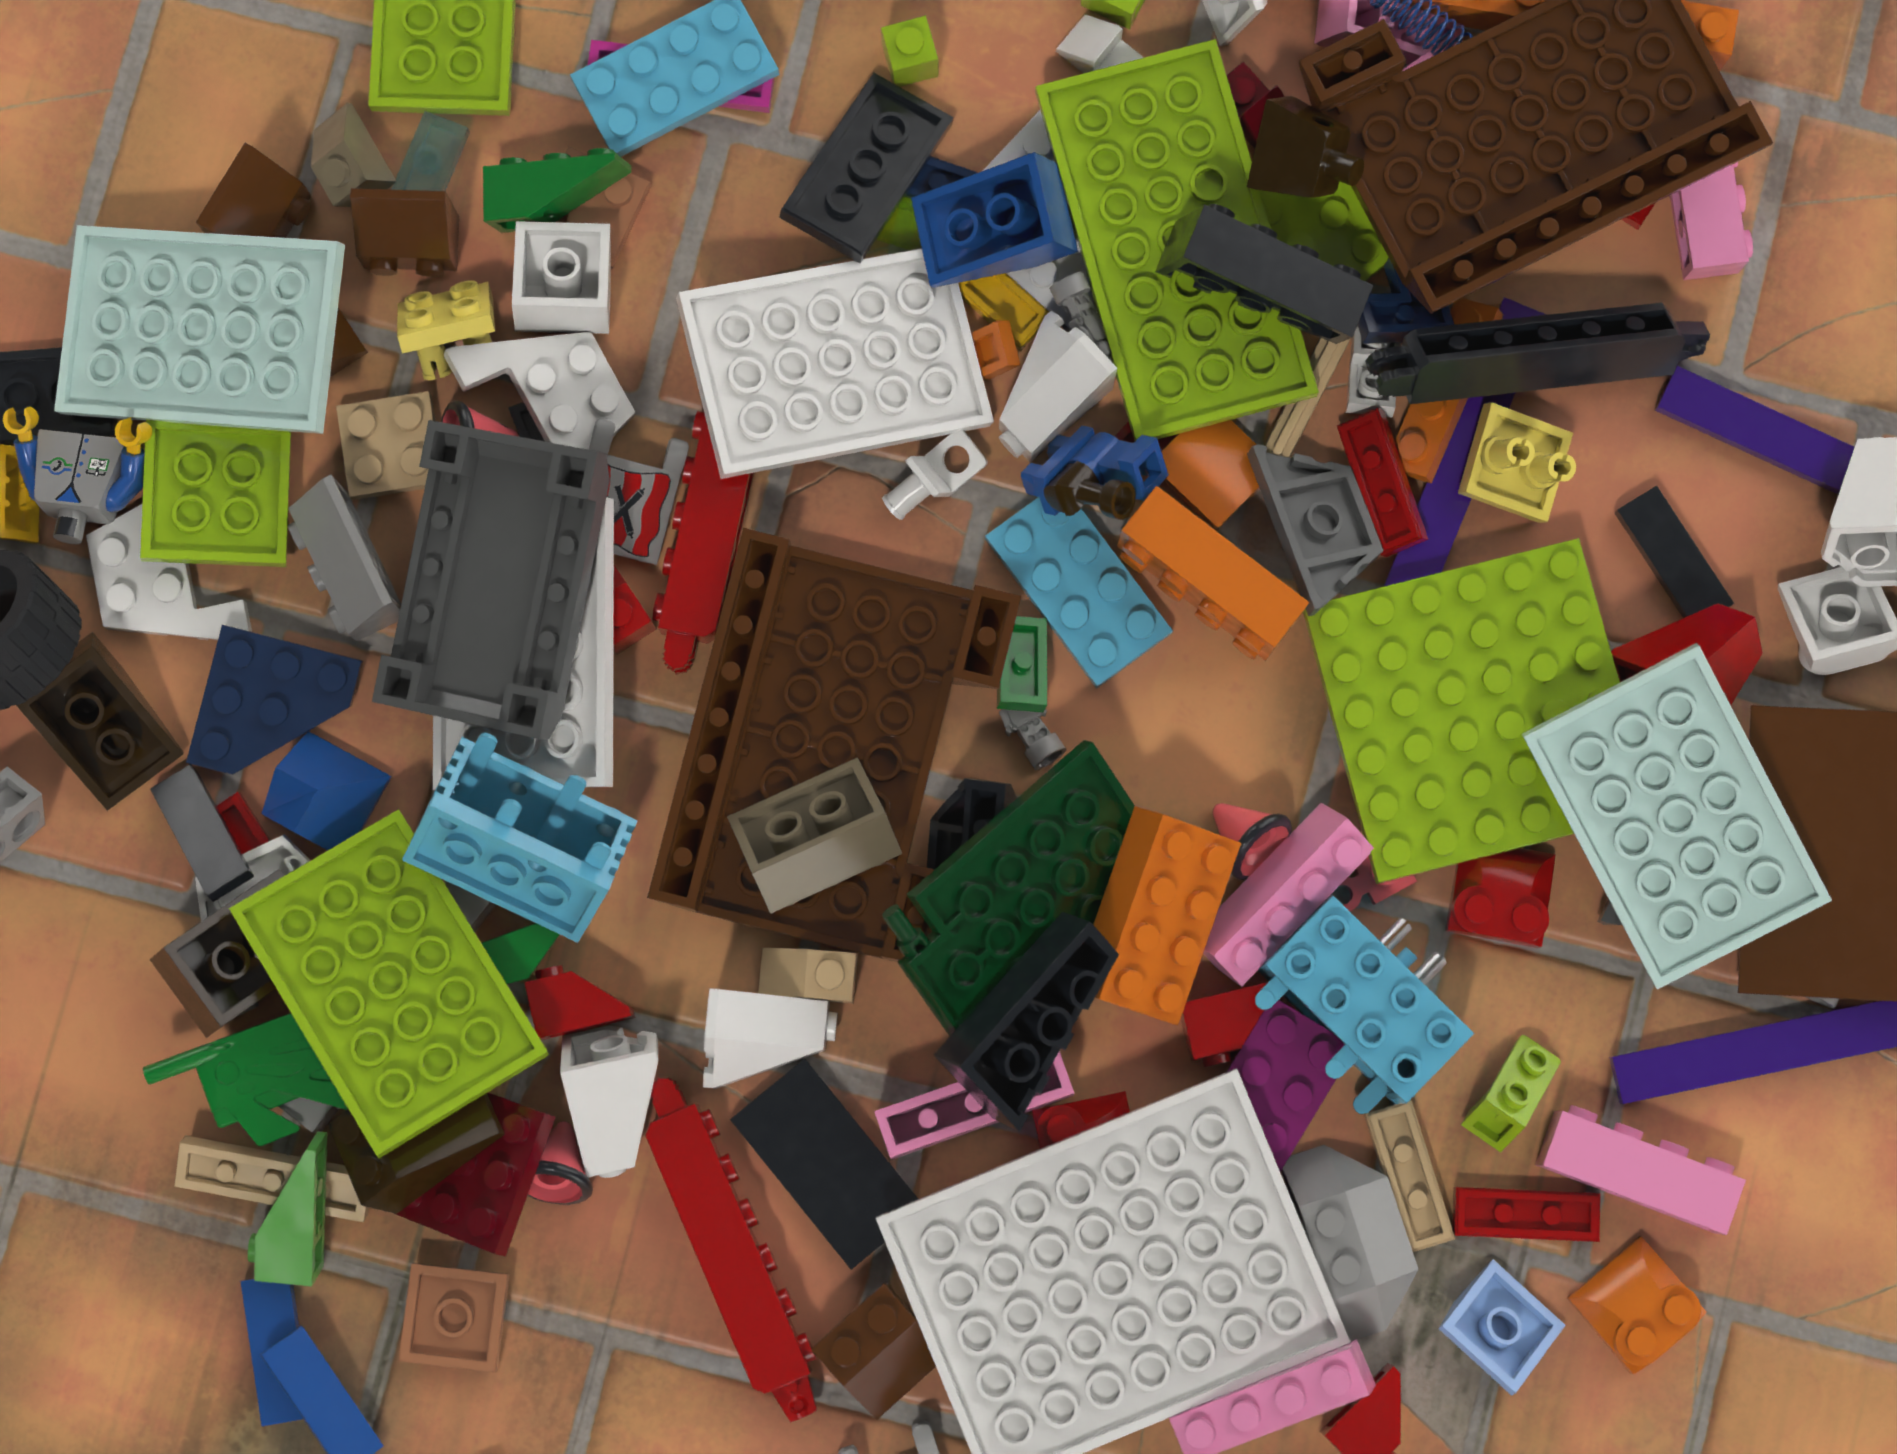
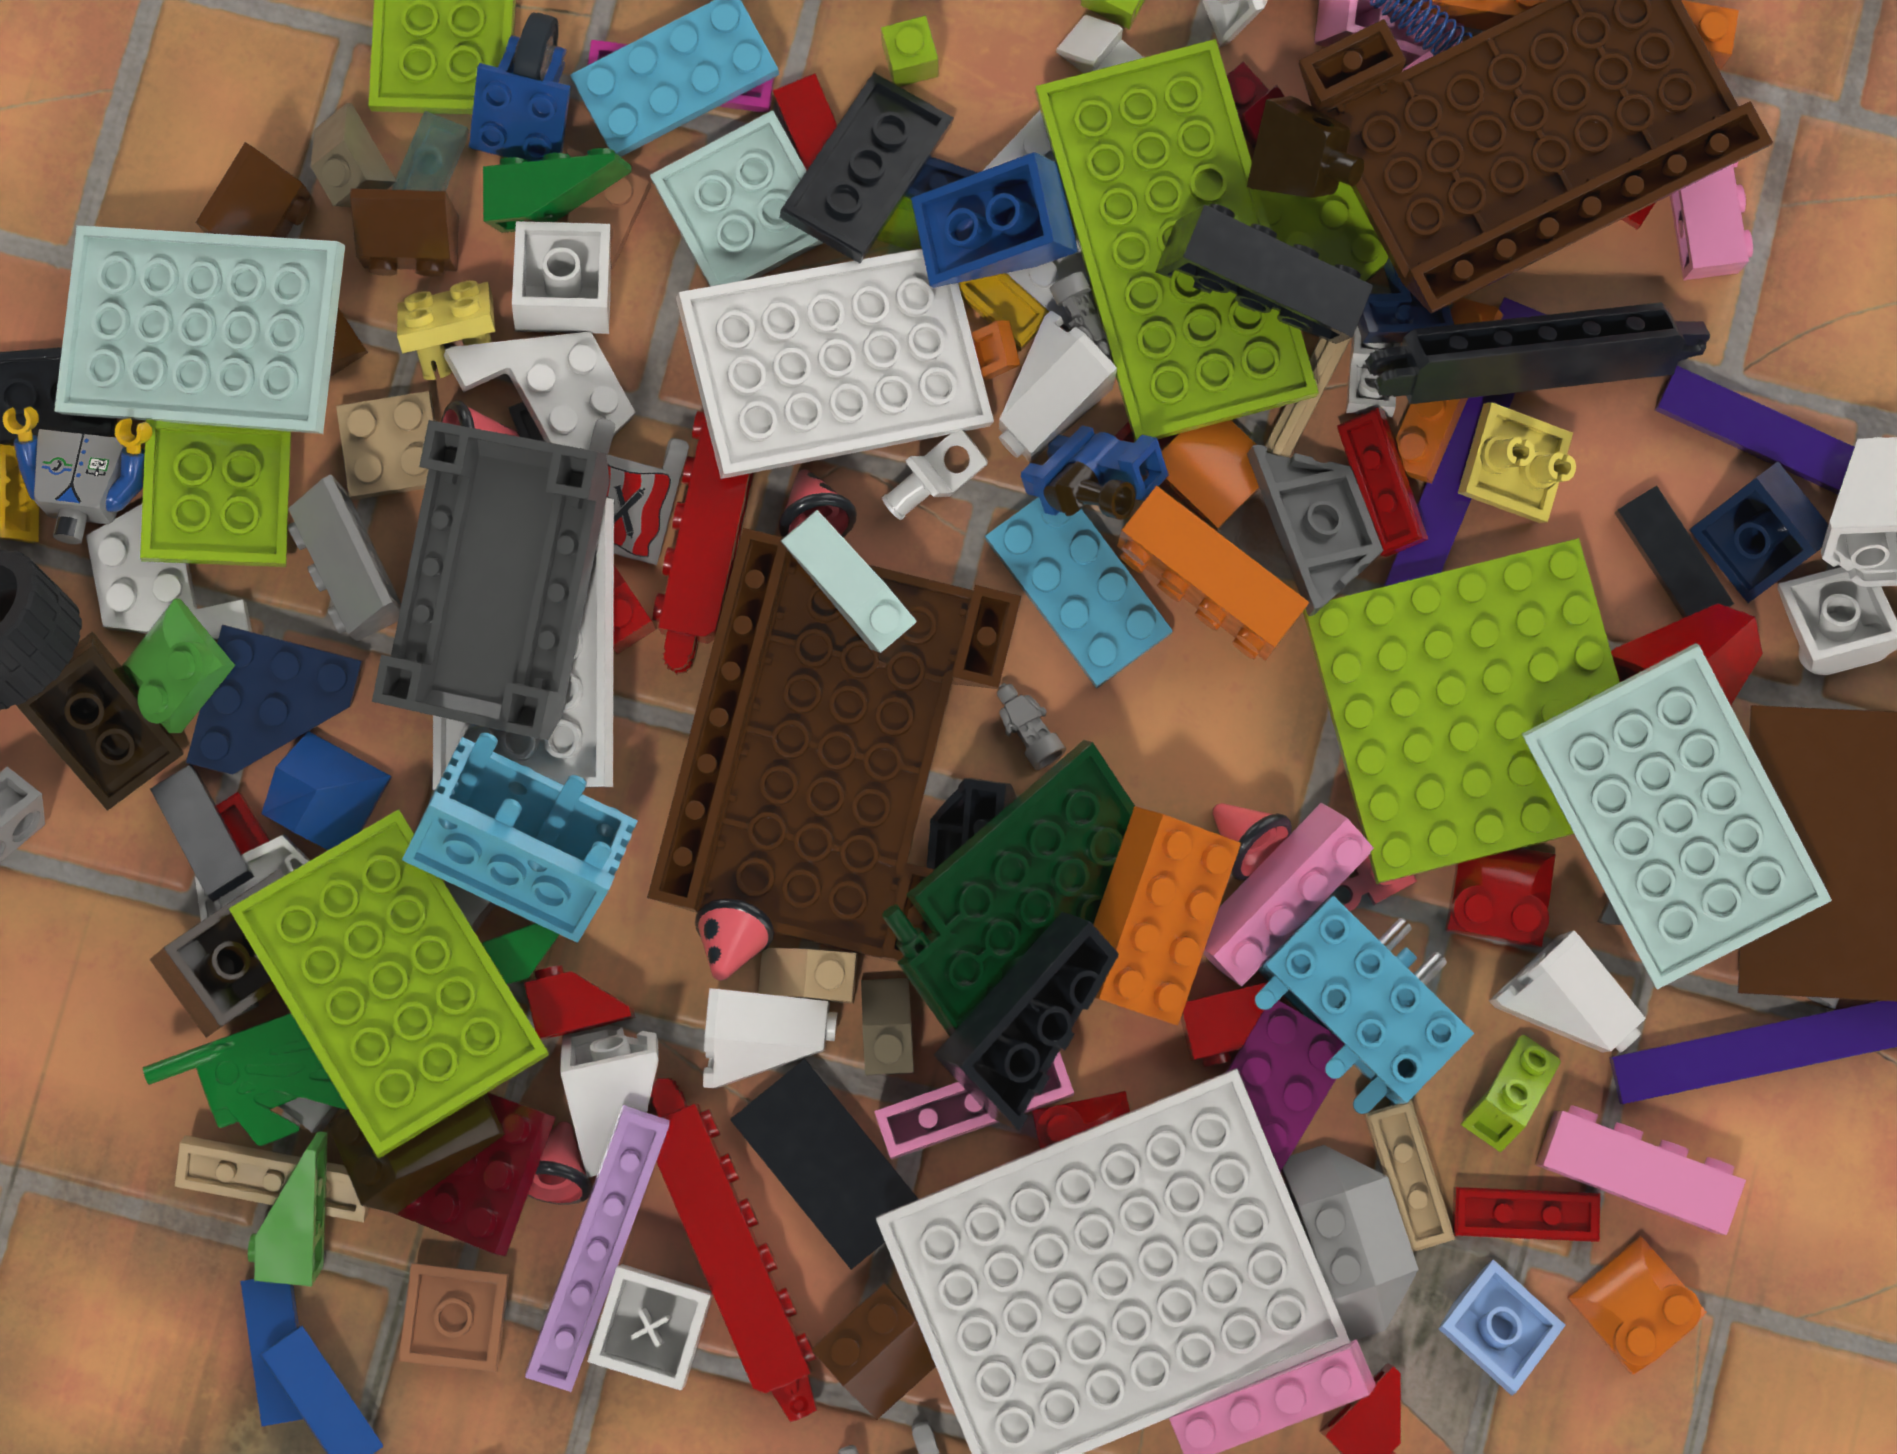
dark tan slope [727,758,902,914] -> none
green plate [997,616,1047,713] -> none
none -> bright green slope [122,599,235,733]
none -> blue plate [469,13,571,162]
none -> lavender plate [525,1105,669,1392]
none -> white brick [587,1264,713,1390]
none -> light aqua plate [650,110,823,286]
none -> coral hat [695,898,774,981]
none -> red tile [772,73,837,171]
none -> hat [779,469,857,538]
none -> light aqua slope [780,510,917,653]
none -> dark tan slope [861,978,914,1076]
none -> white slope [1489,930,1646,1053]
none -> dark blue slope [1689,462,1829,603]

